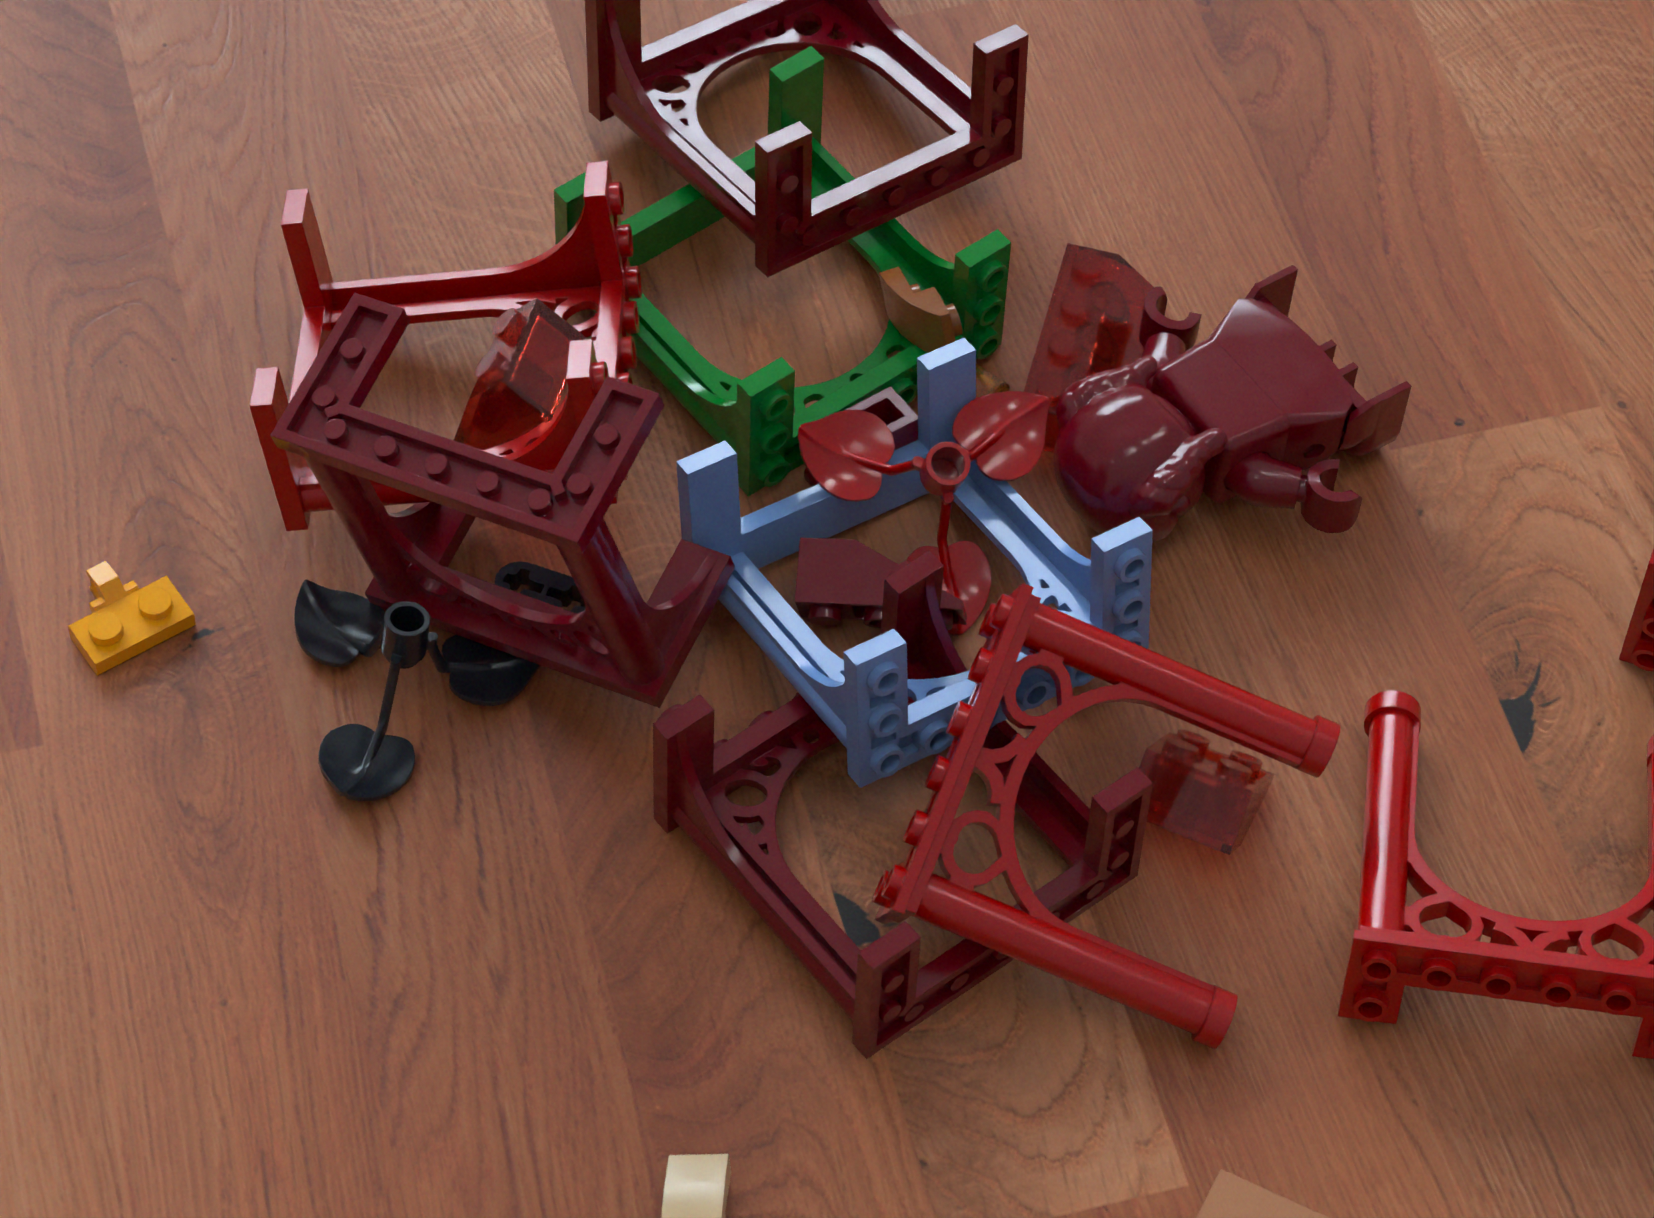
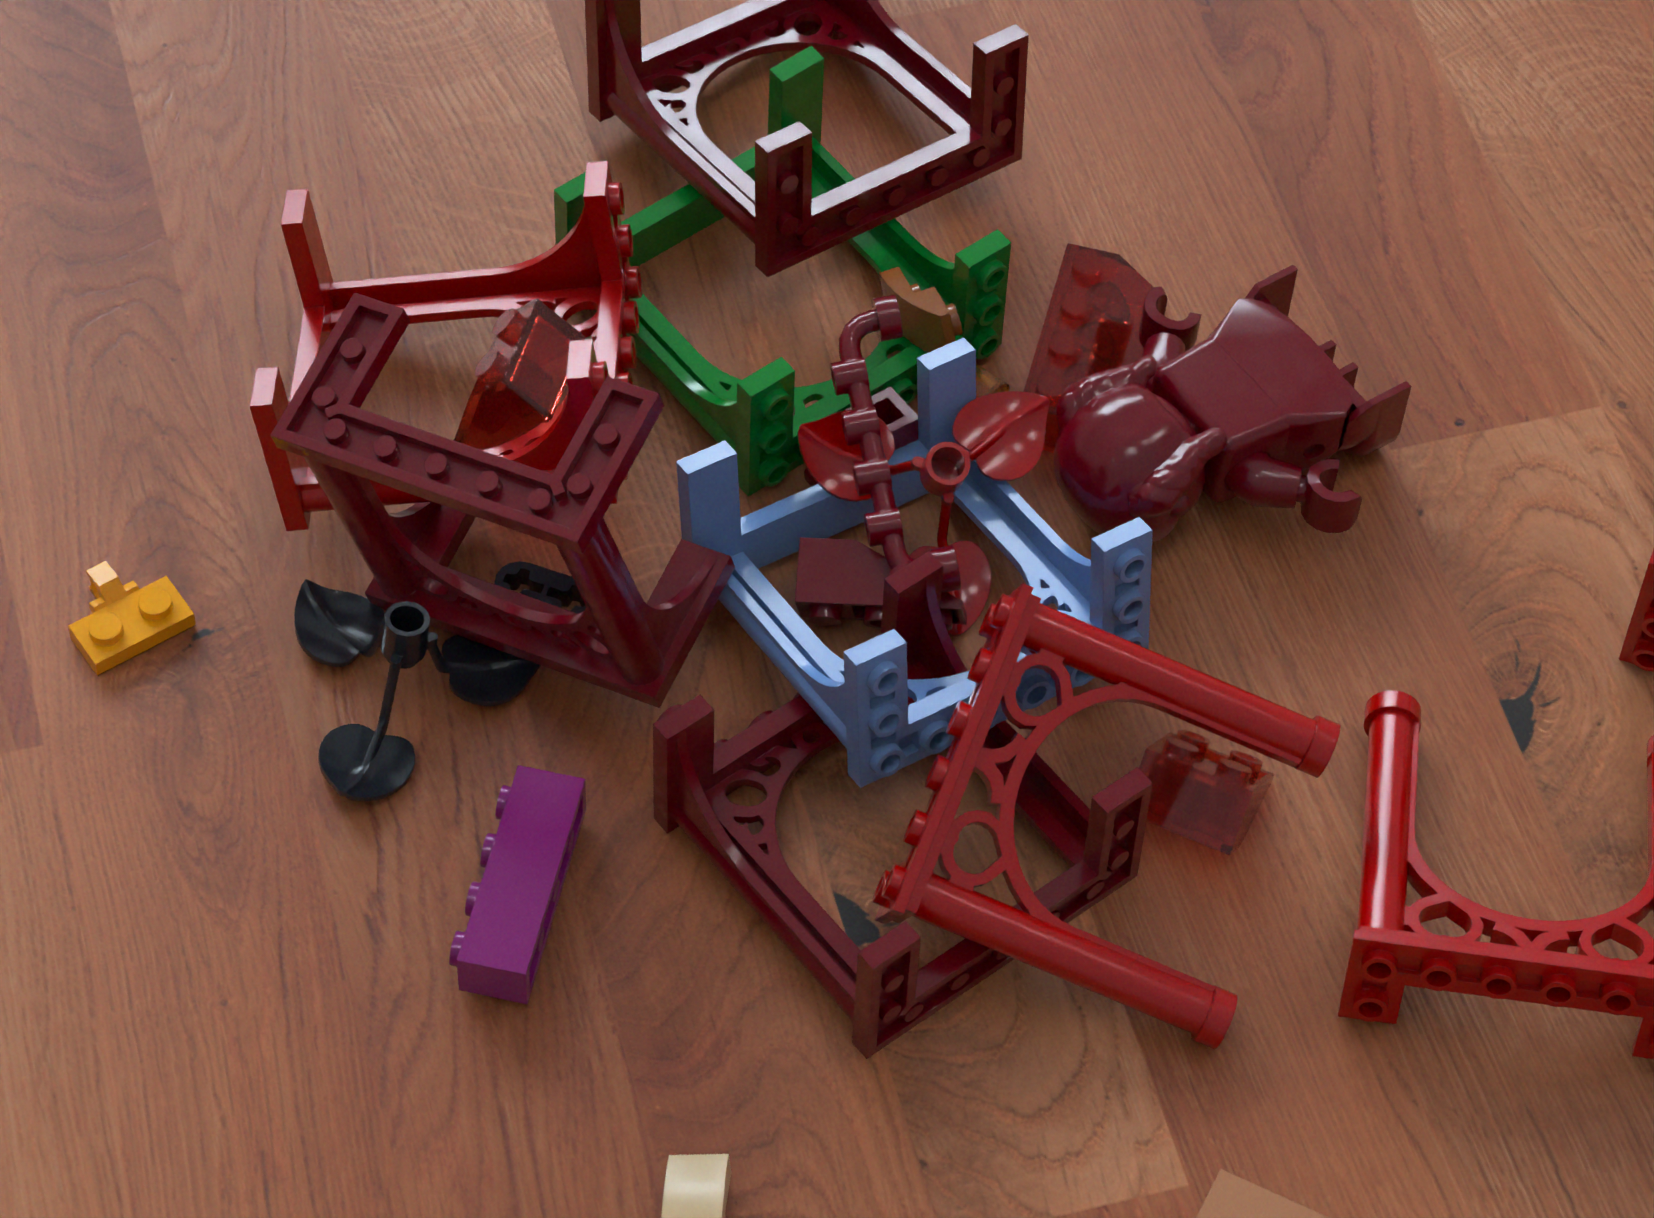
none -> magenta brick [449,765,586,1004]
none -> dark red bar [830,295,961,593]

